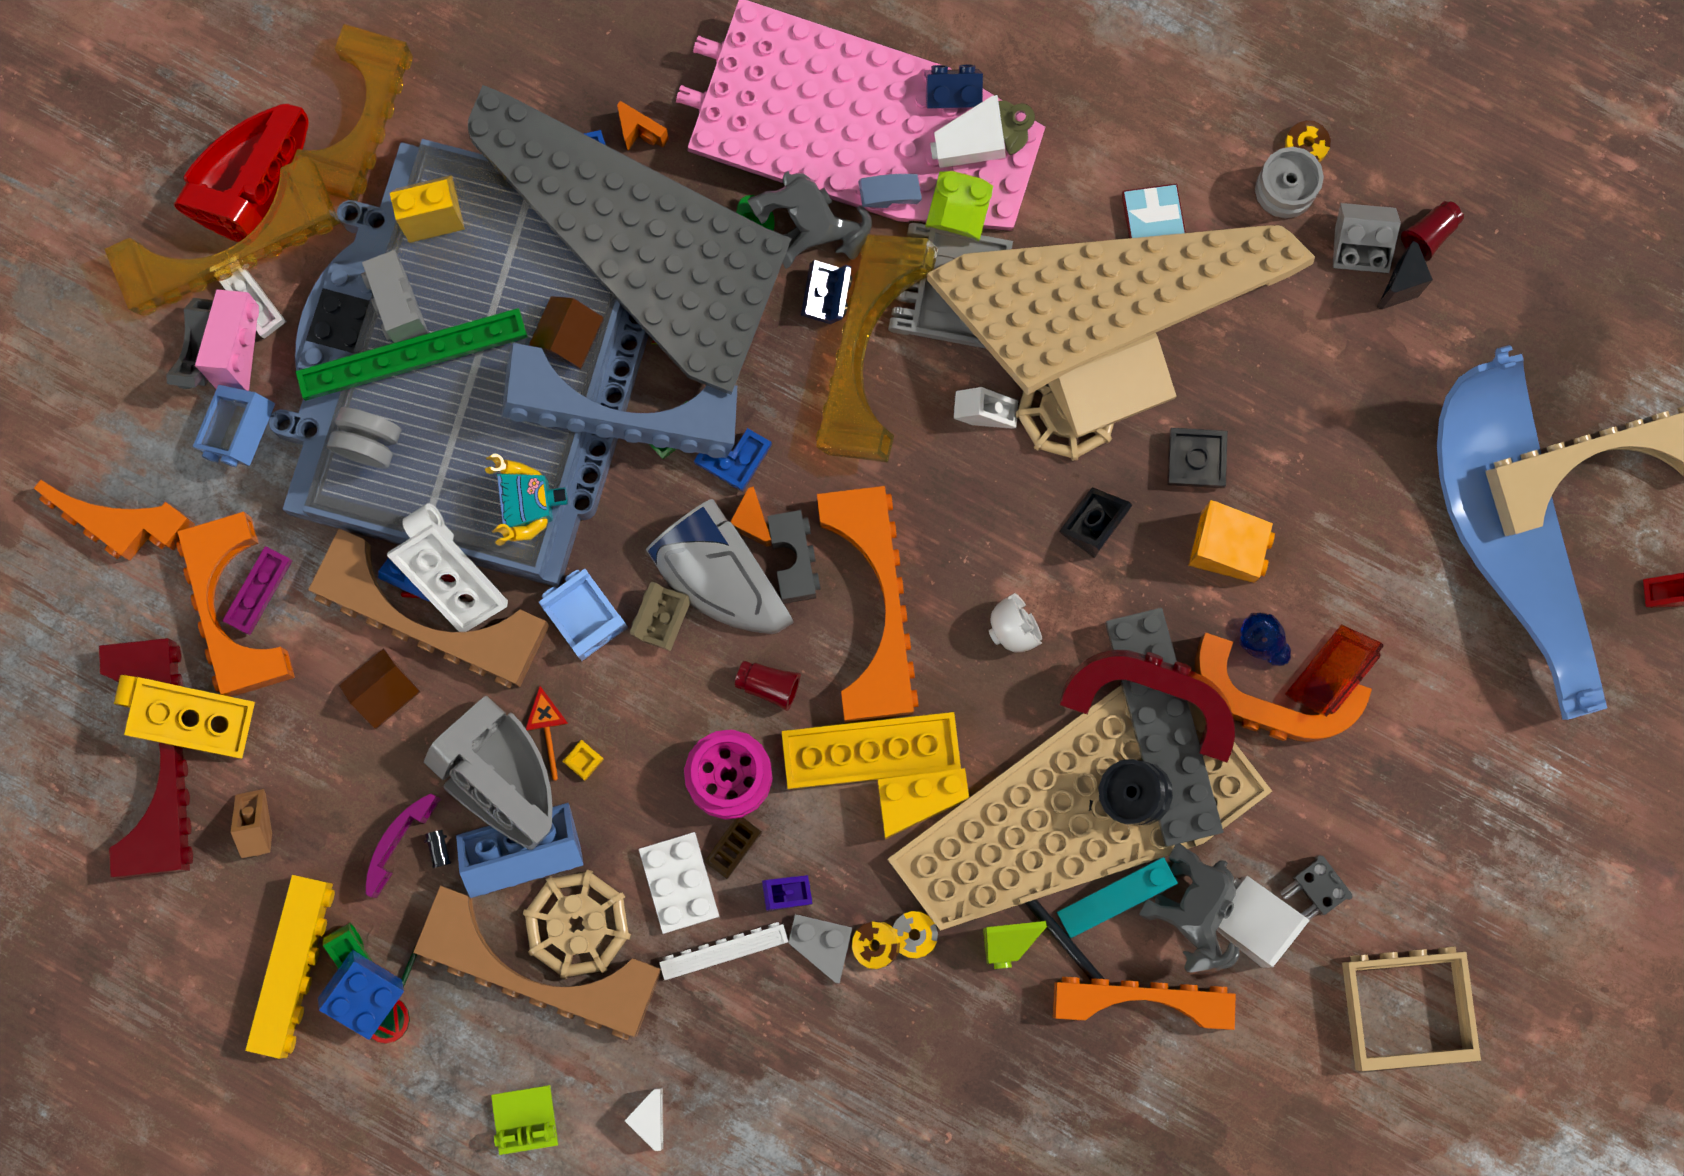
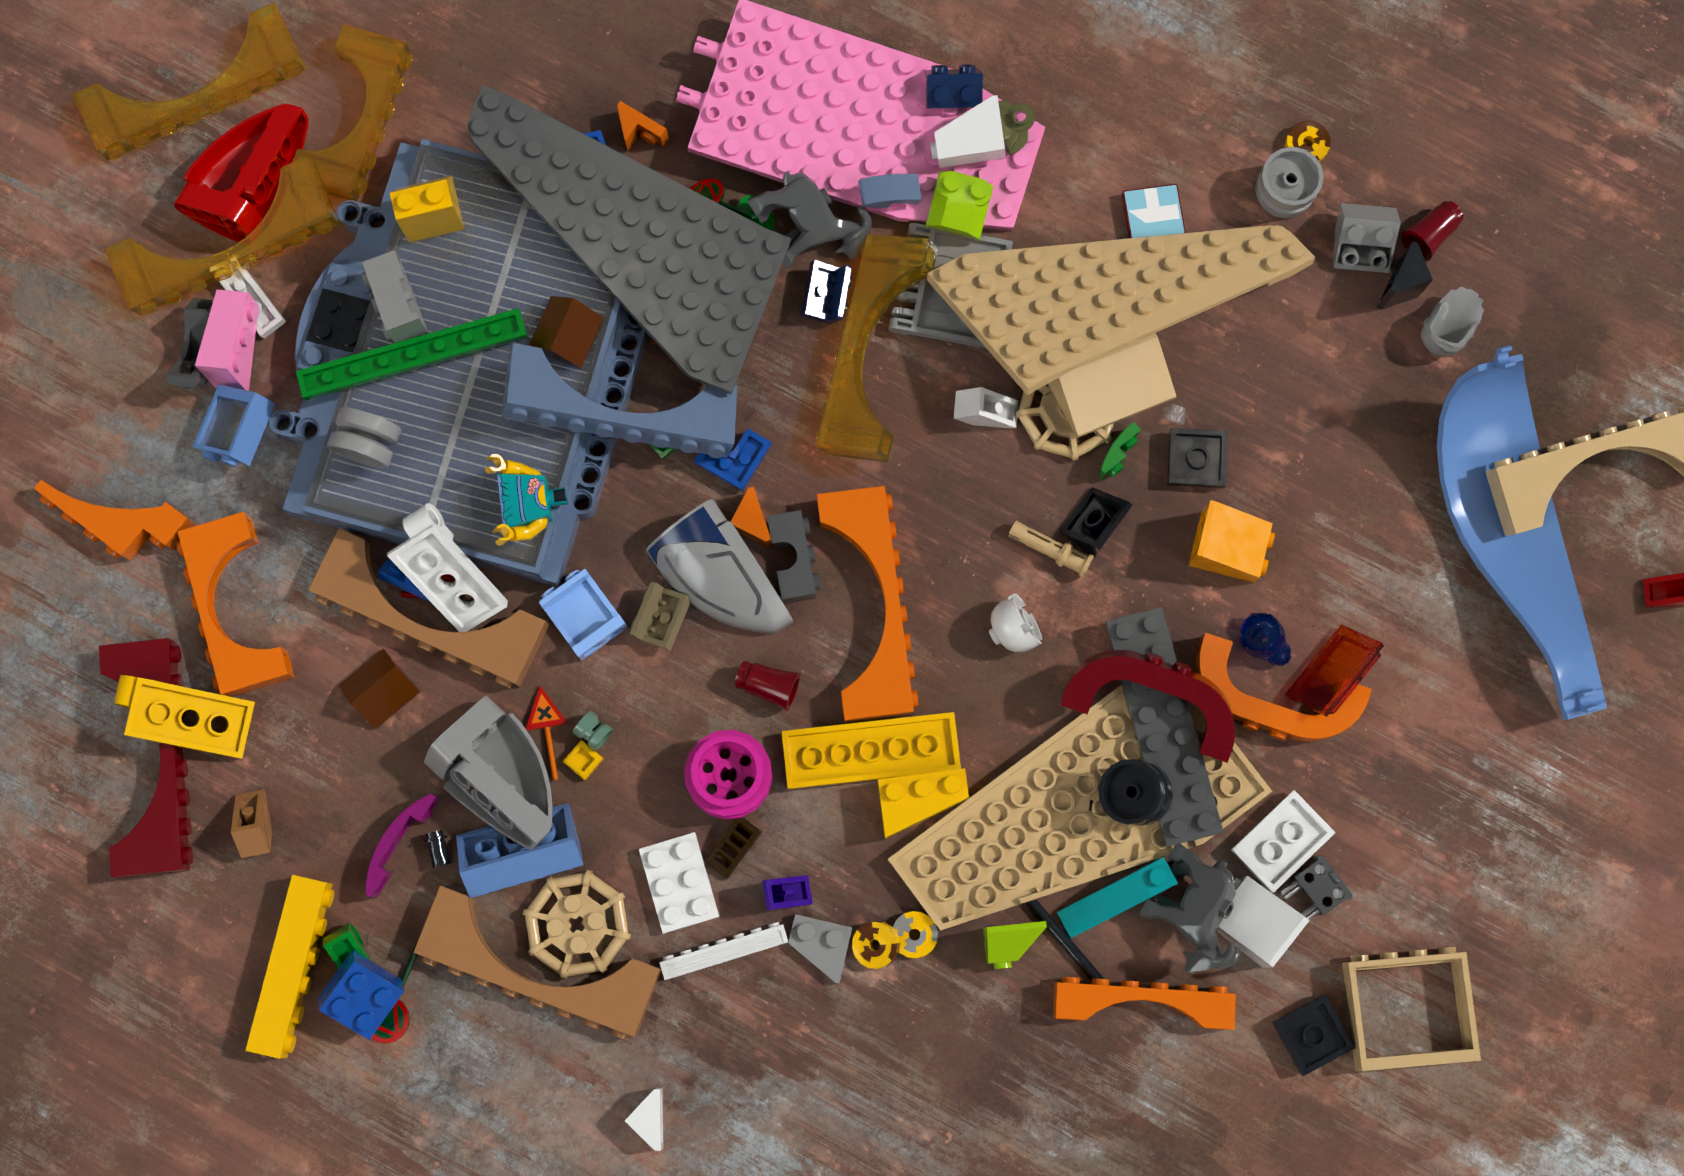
magenta plate [222,546,292,635] -> none
lime hinge [491,1085,558,1155] -> none
none -> clear yellow arch [72,2,308,161]
none -> sand green wheel [573,711,613,751]
none -> dark green piece [690,179,757,220]
none -> tan pin [1008,520,1094,578]
none -> green slope [1098,422,1141,480]
none -> clear plate [1162,403,1190,426]
none -> white plate [1230,790,1335,893]
none -> black plate [1272,995,1355,1076]
none -> light grey hair [1420,287,1484,357]

